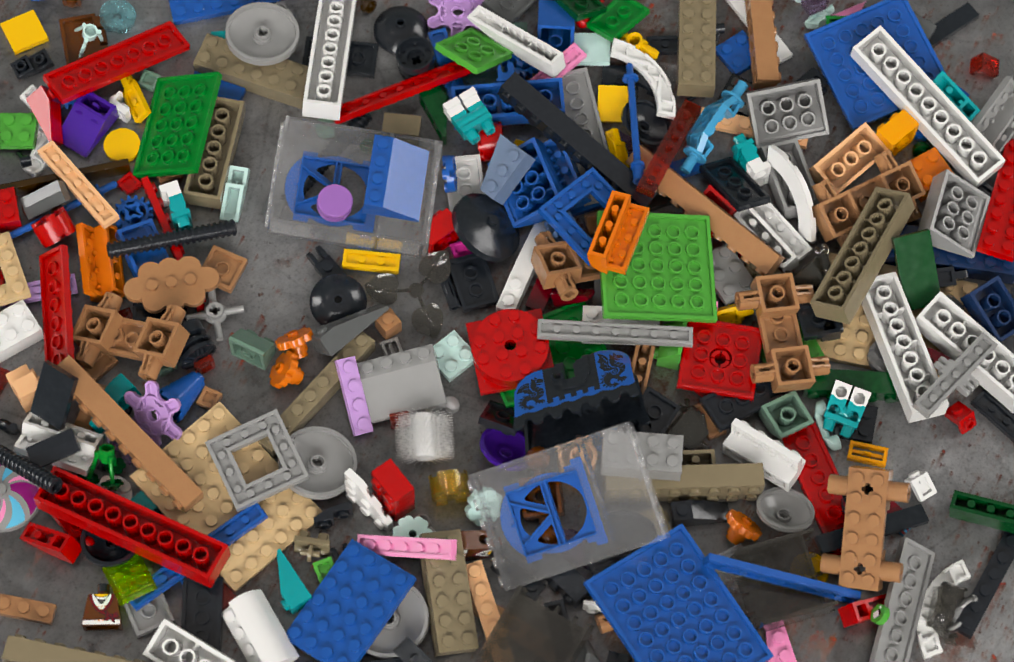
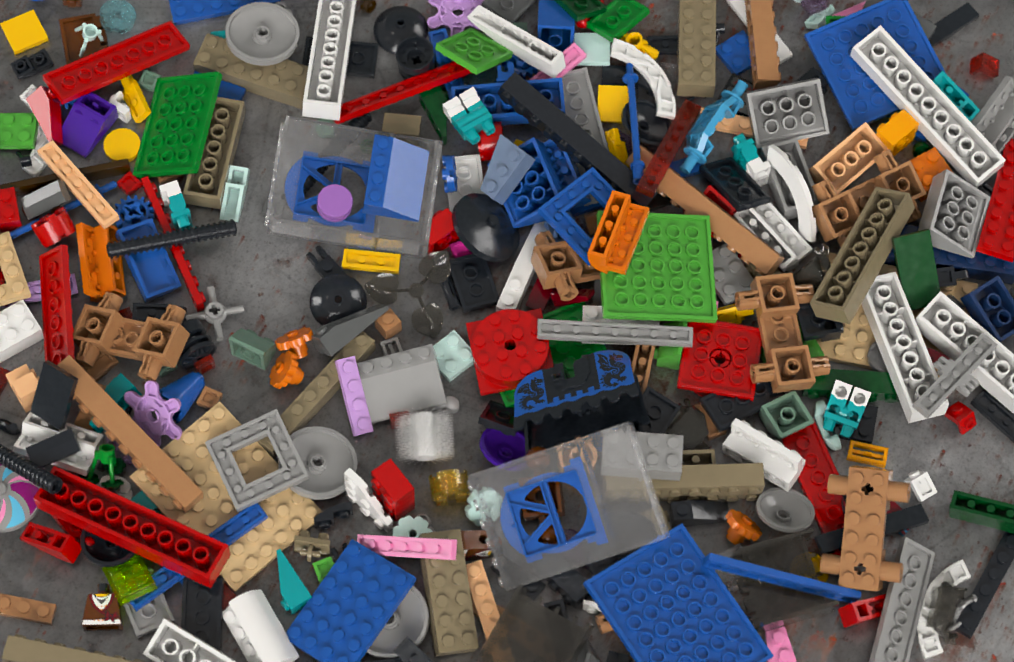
medium nougat plate [124,256,220,314] -> none
medium nougat plate [202,245,248,294] -> none
bright green tile [871,604,890,625] -> none

